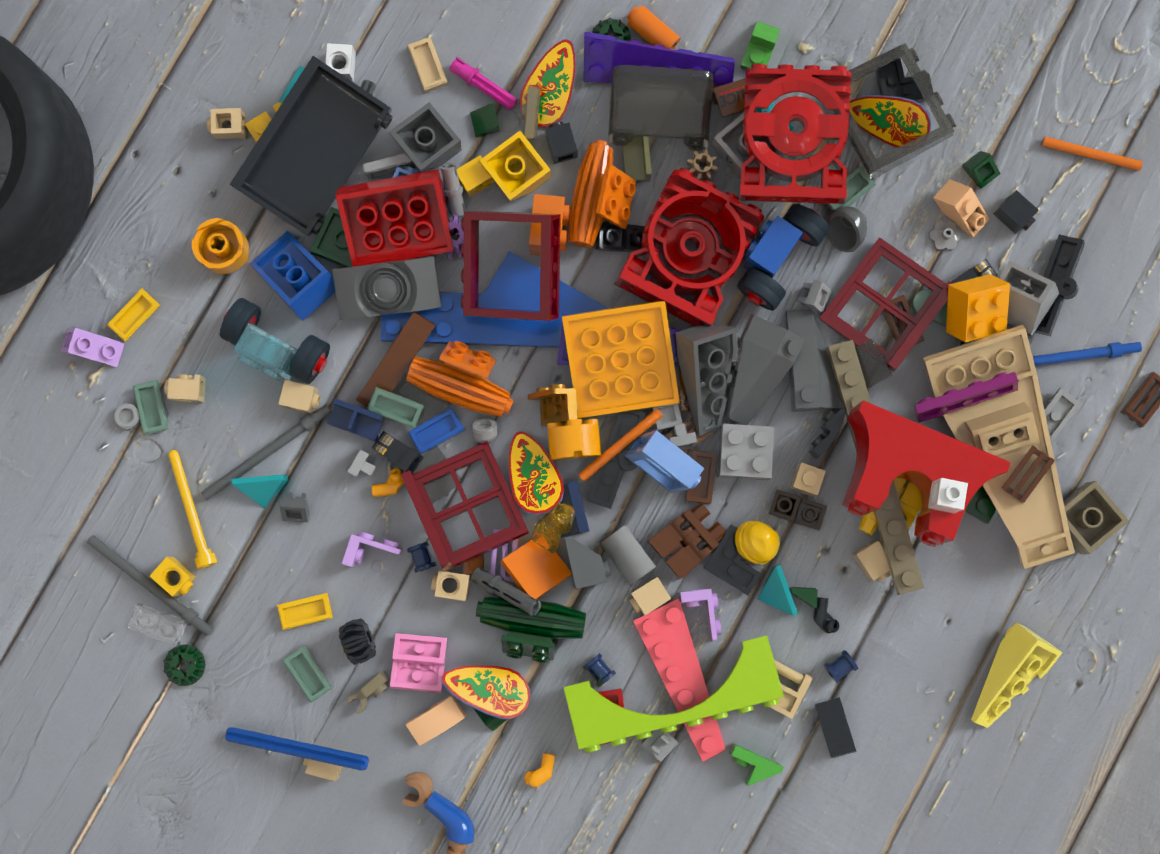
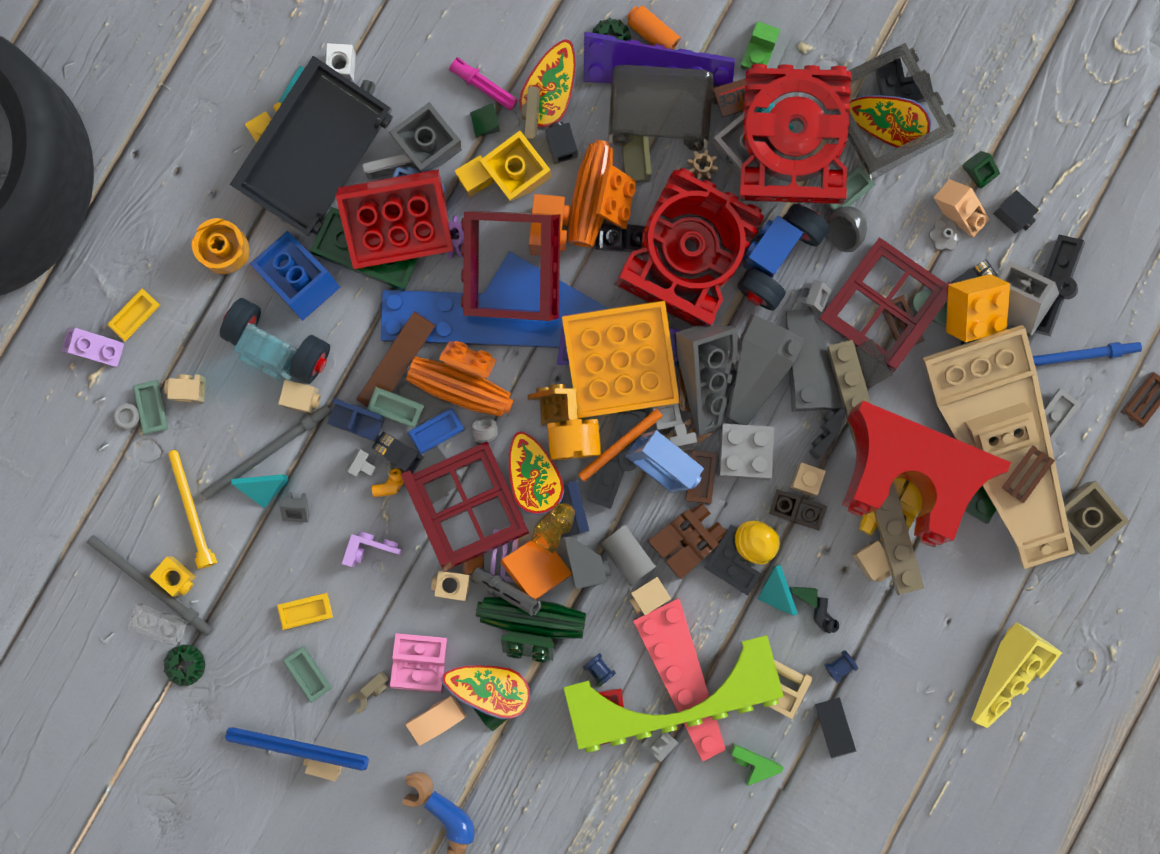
tan brick [207,108,247,140] -> none
dark grey slope [332,256,441,320] -> none
black gear [339,618,376,665] -> none
tan tile [407,37,448,93] -> none
dark blue bush [407,541,437,573] -> none
light grey pin [440,163,467,216] -> none
light orange arm [524,753,555,788] -> none
lavender bracket [679,589,721,641] -> none
magenta plate [914,372,1019,423] -> none
white brick [928,478,968,513] -> none
orange bar [1041,136,1143,171] -> none

